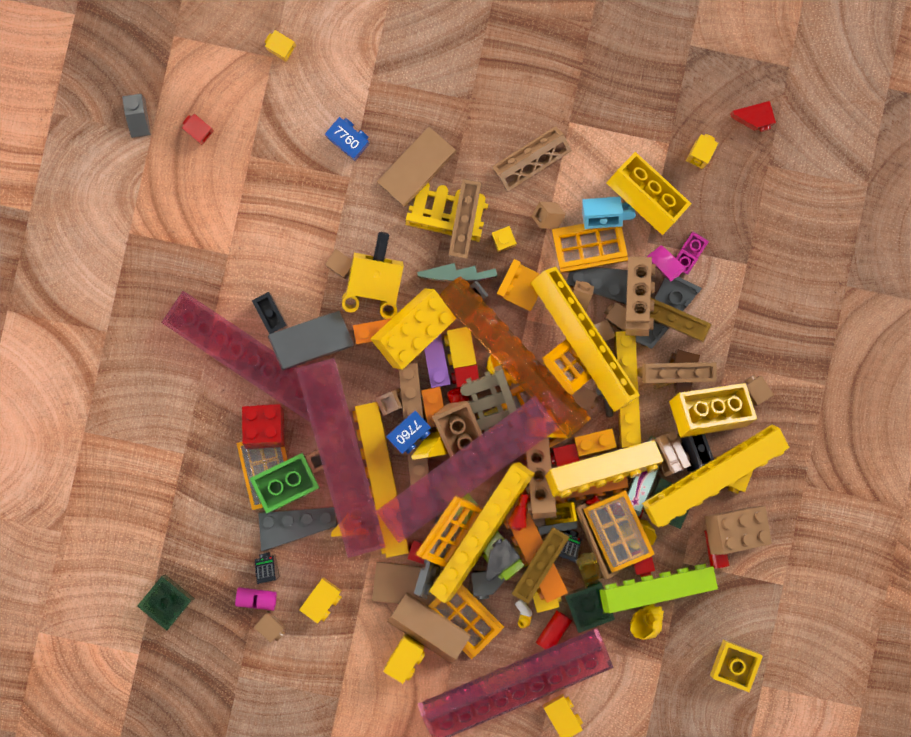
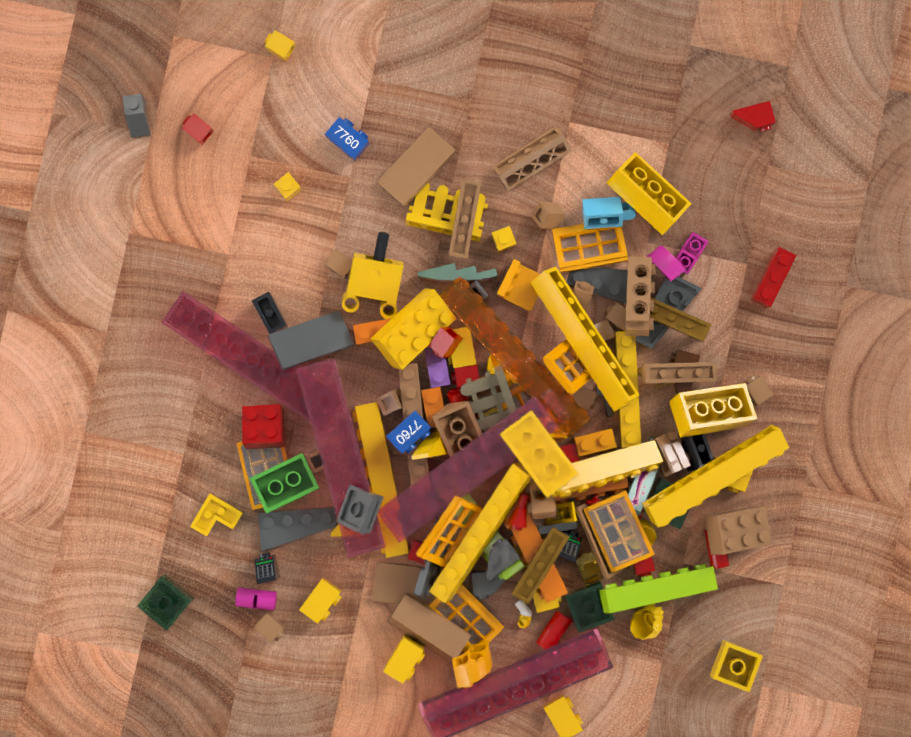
yellow brick [686,134,718,169] -> none
none -> yellow plate [190,493,244,536]
none -> yellow brick [274,172,302,202]
none -> dark grey bracket [336,485,384,535]
none -> brick [428,327,463,358]
none -> light orange brick [452,641,493,688]
none -> yellow tile [500,410,579,498]
none -> red brick [750,247,797,308]

